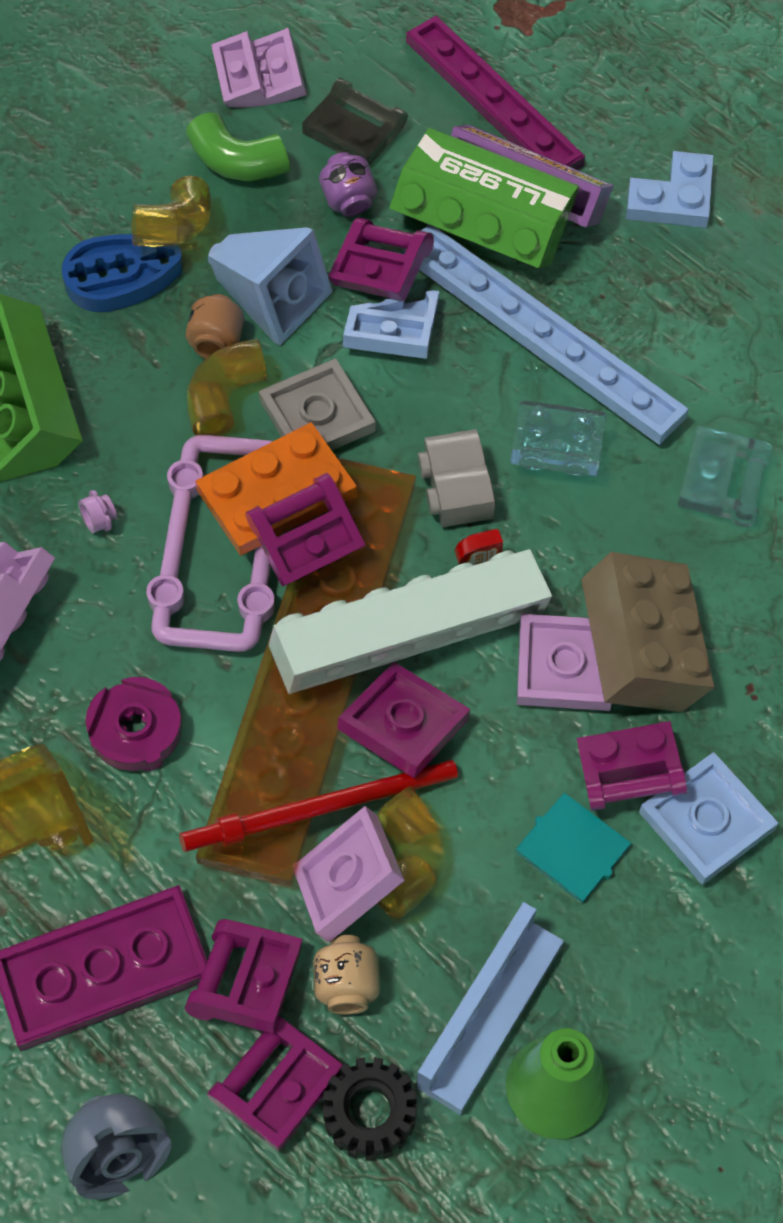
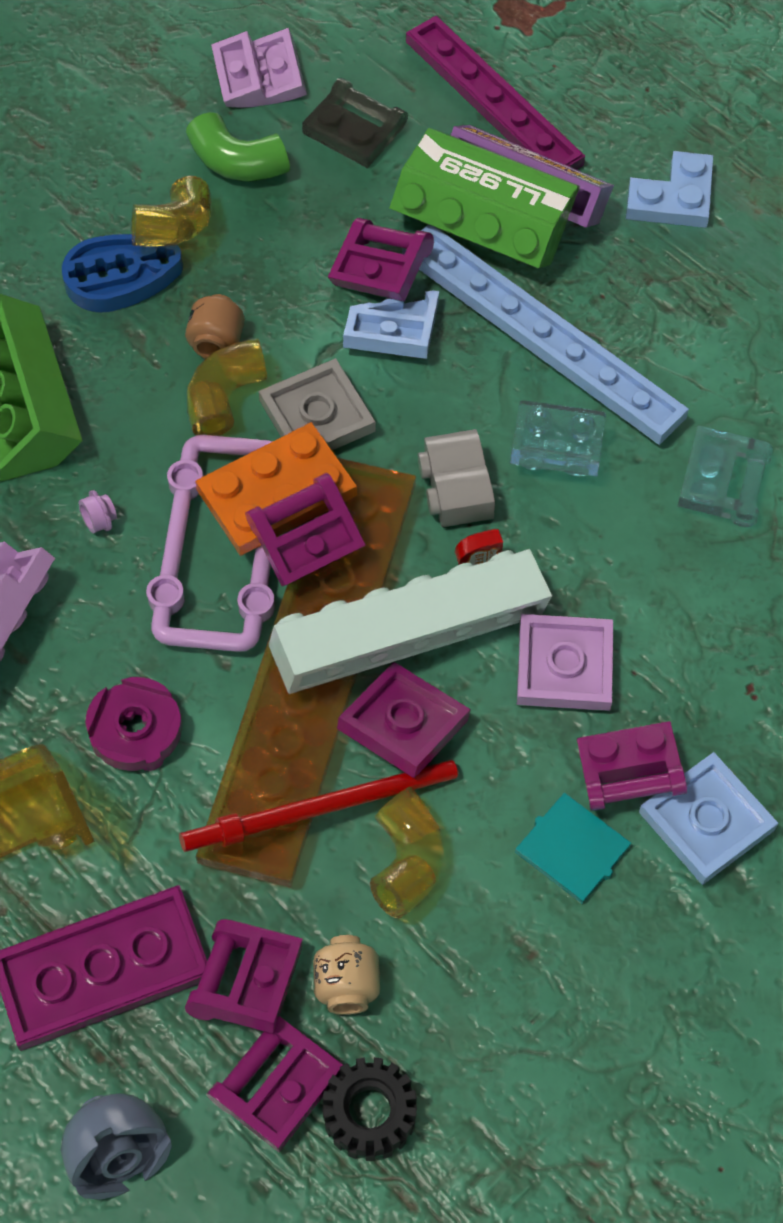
light blue slope [208,227,332,345] -> none
lavender plate [292,806,405,942] -> none
medium lavender head [319,152,378,217] -> none
light blue fence [417,902,564,1116] -> none
bright green cone [506,1028,609,1140] -> none
dark tan brick [581,552,714,712] -> none

